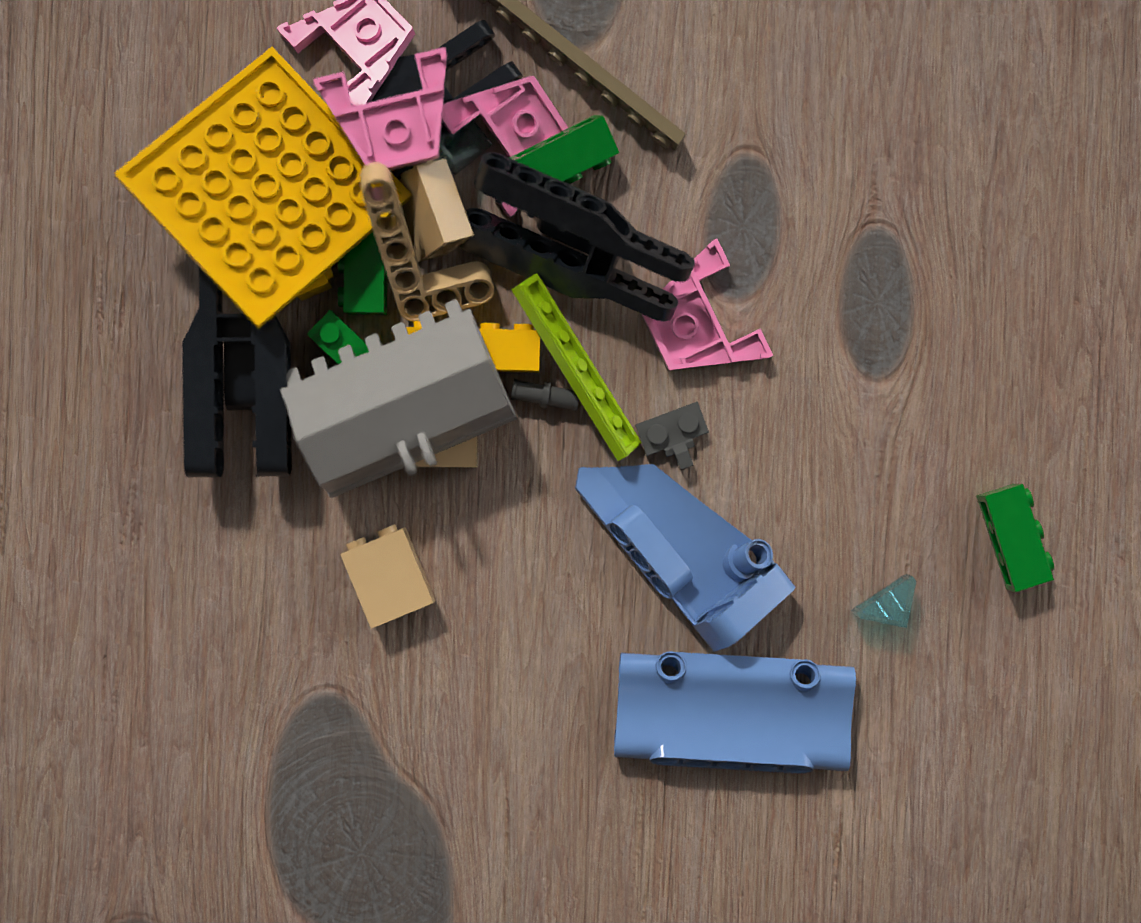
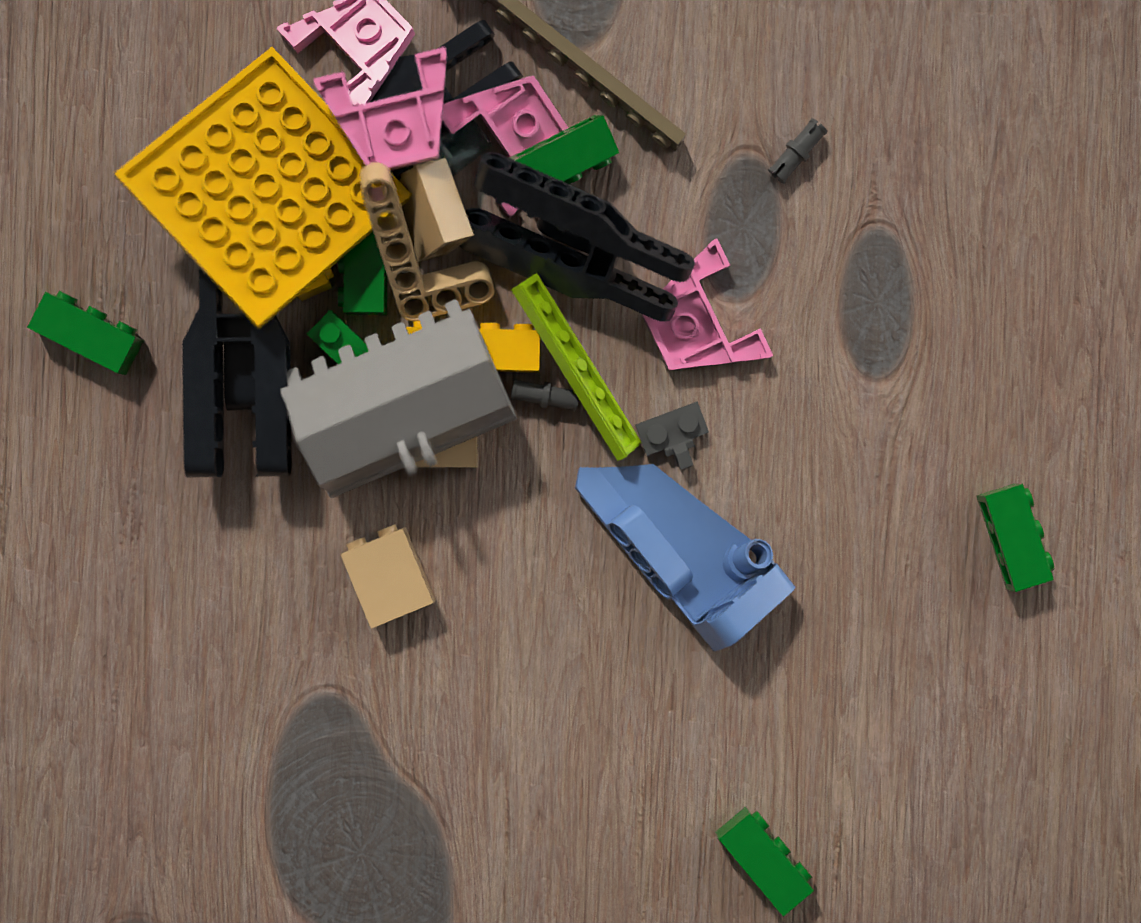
medium blue panel [614,651,856,773] -> none
clear light blue slope [851,574,916,628] -> none
none -> green brick [27,290,144,375]
none -> green brick [716,807,814,917]
none -> dark grey pin [768,118,828,184]

